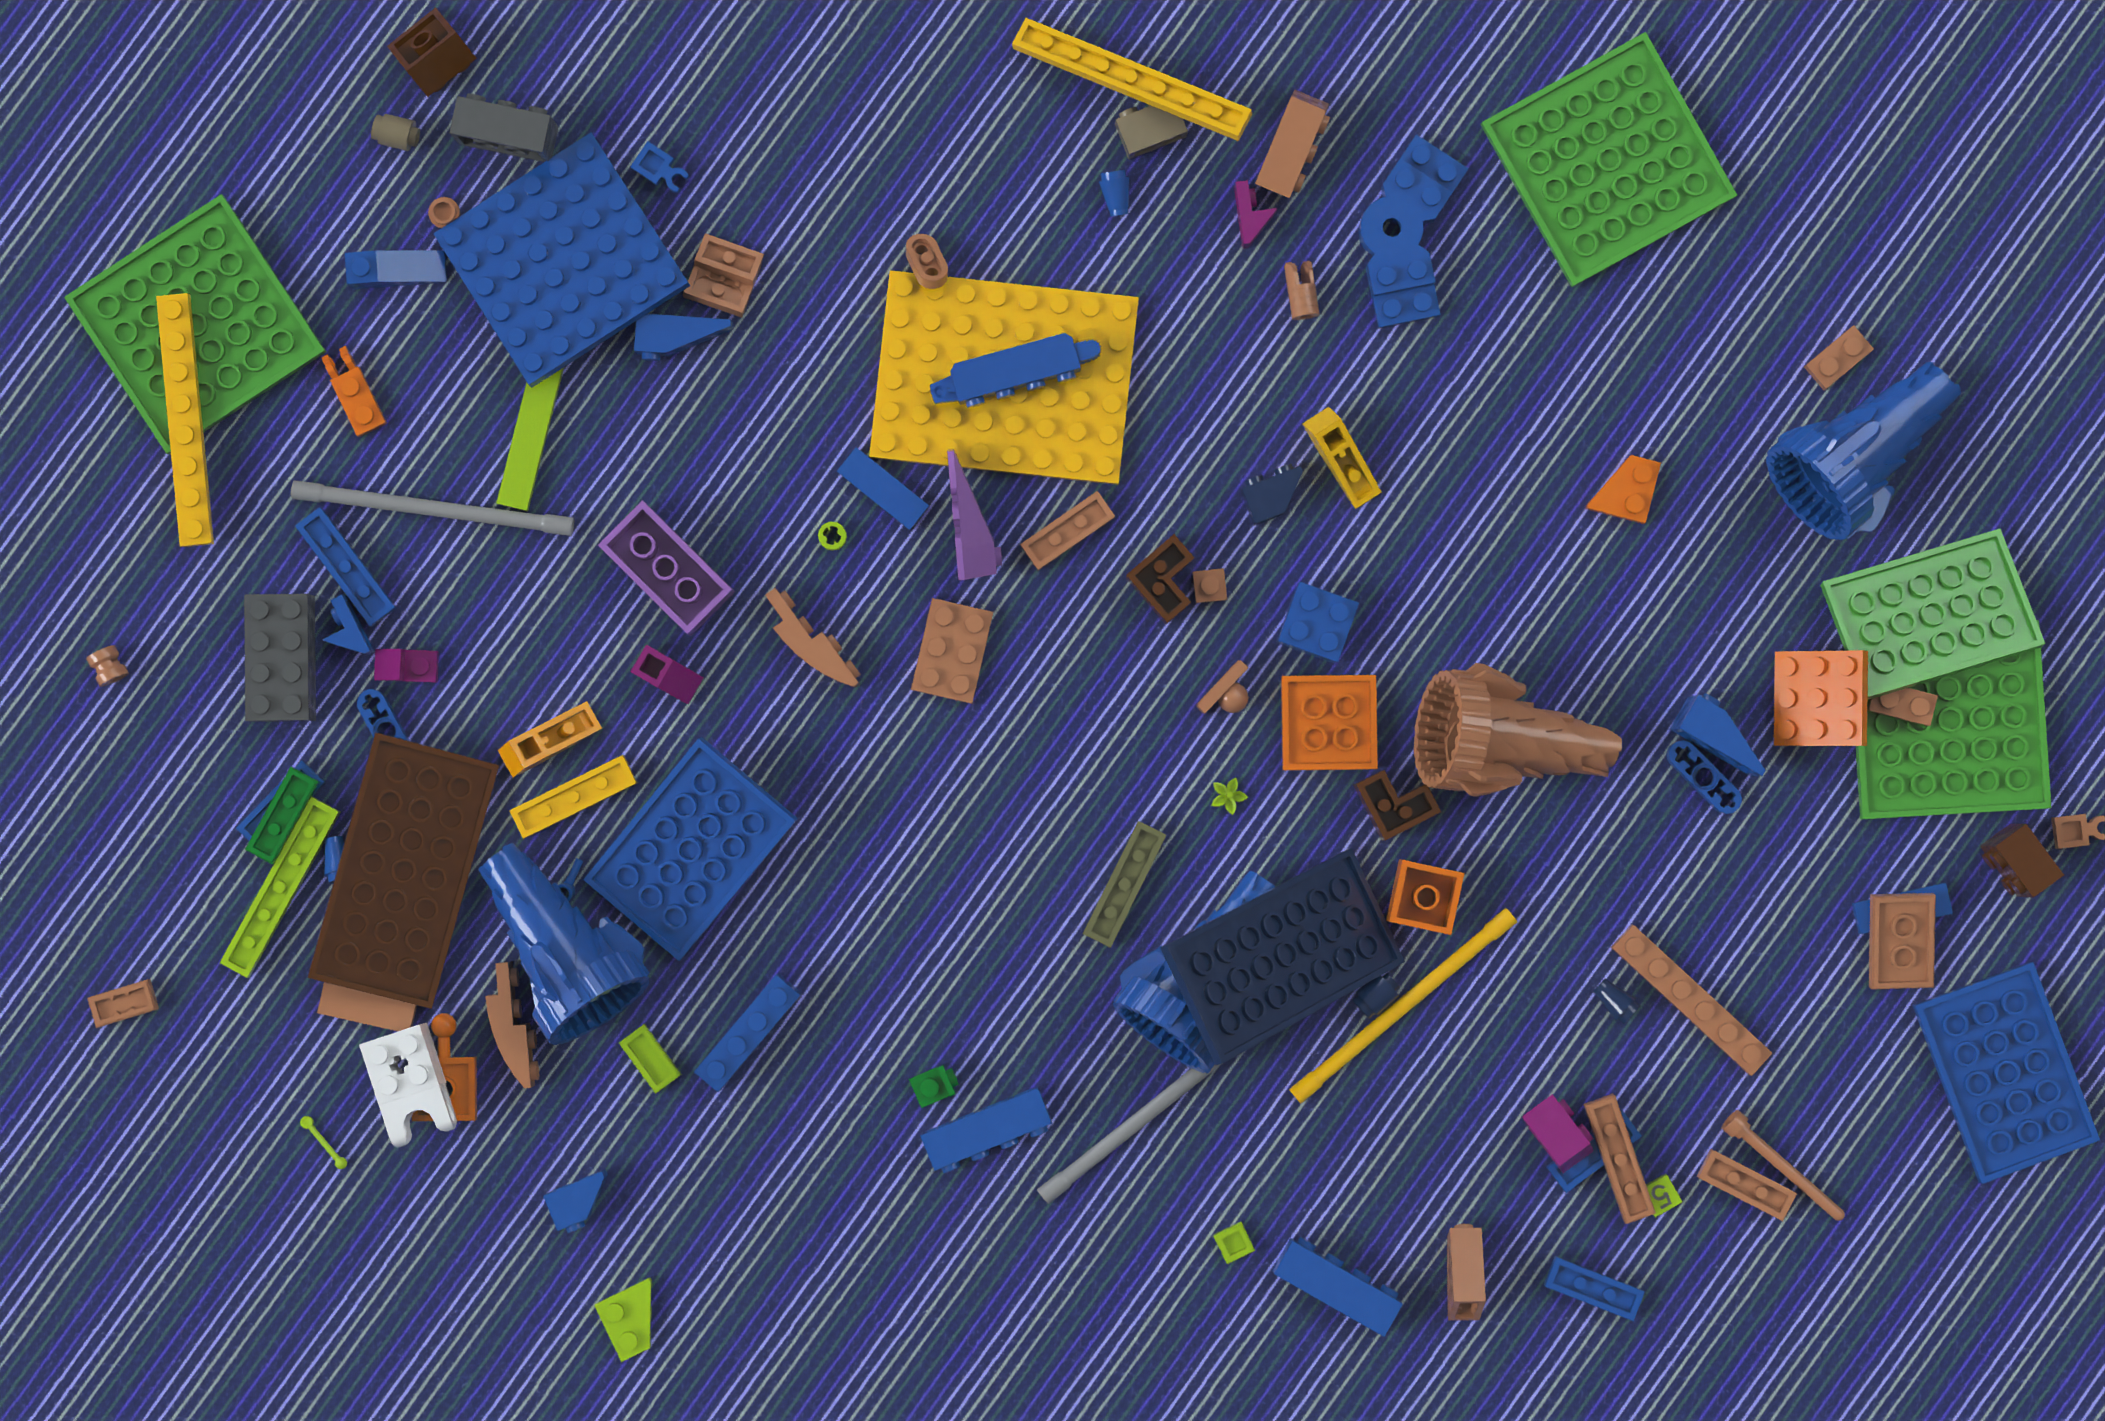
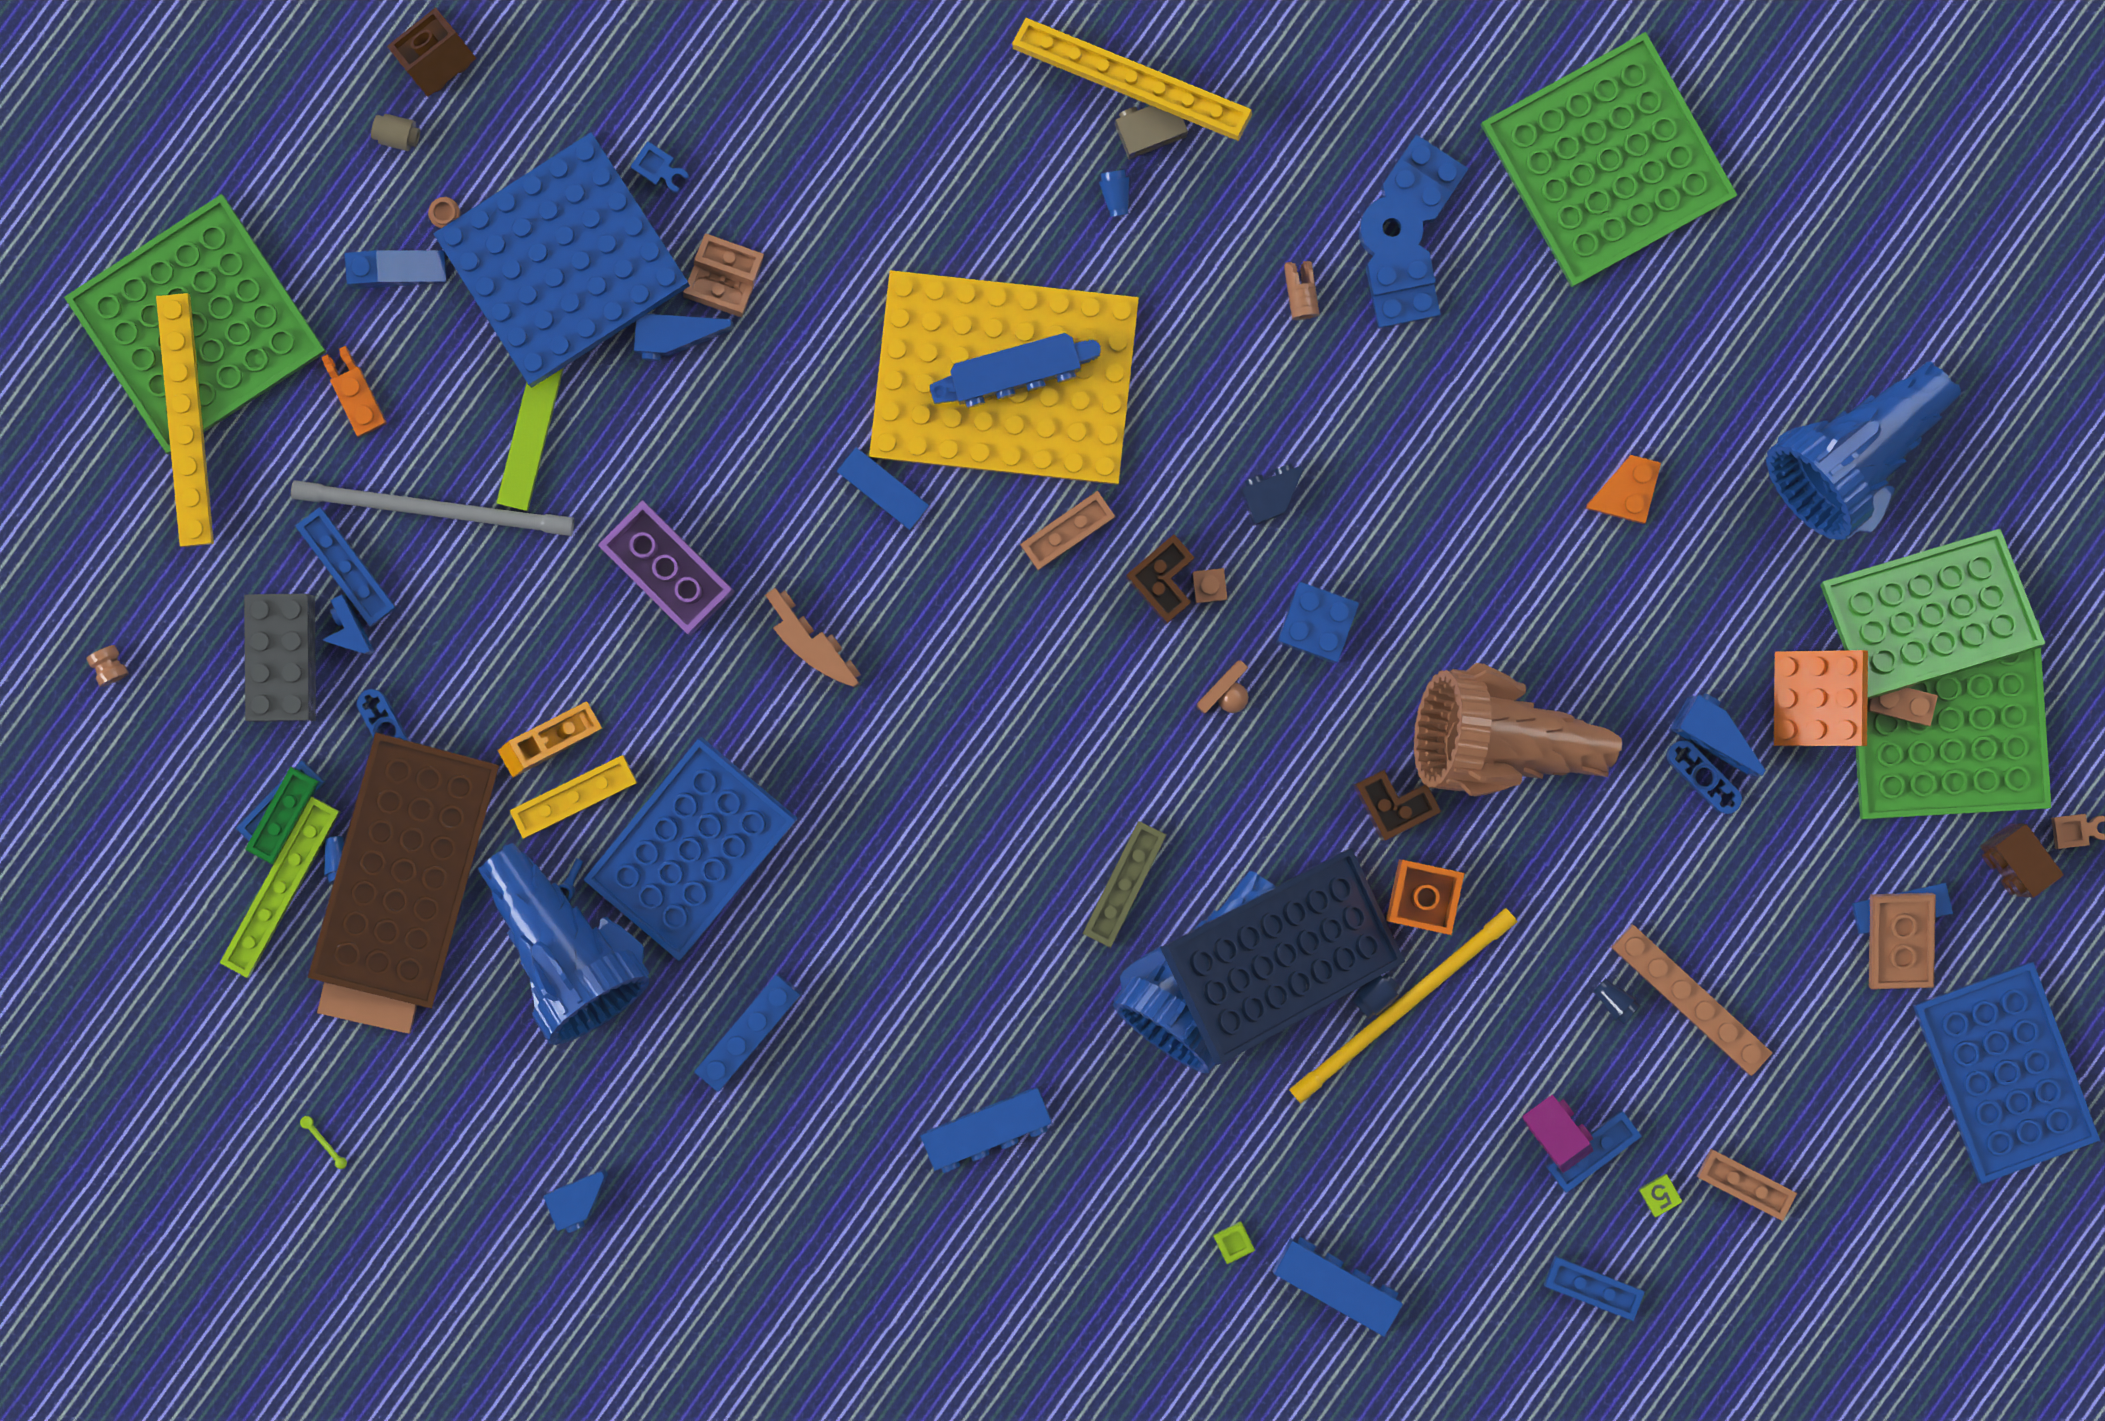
nougat plate [87,979,159,1028] -> none
white brick [359,1023,457,1148] -> none
magenta slope [374,649,439,683] -> none
orange plate [412,1013,477,1121] -> none
dark grey brick [449,93,559,162] -> none
nougat slope [485,961,539,1088] -> none
lime wing [594,1277,652,1362] -> none
lime tile [619,1024,682,1094] -> none
magenta slope [630,645,704,705] -> none
lime bush [818,521,847,551] -> none
nougat plate [906,234,948,289] -> none
green bracket [909,1064,959,1108] -> none
nougat plate [911,598,994,704] -> none
medium lavender wedge [947,449,1002,580] -> none
light grey piece [1037,1063,1223,1204] -> none
lime plant [1211,778,1248,815] -> none
magenta slope [1234,180,1277,249] -> none
nougat wedge [1255,90,1330,198] -> none
orange plate [1281,675,1378,770] -> none
yellow slope [1302,407,1382,509] -> none
nougat slope [1447,1224,1486,1320] -> none
nougat tile [1583,1093,1656,1224] -> none
nougat piece [1721,1110,1845,1221] -> none
nougat plate [1804,325,1874,390] -> none

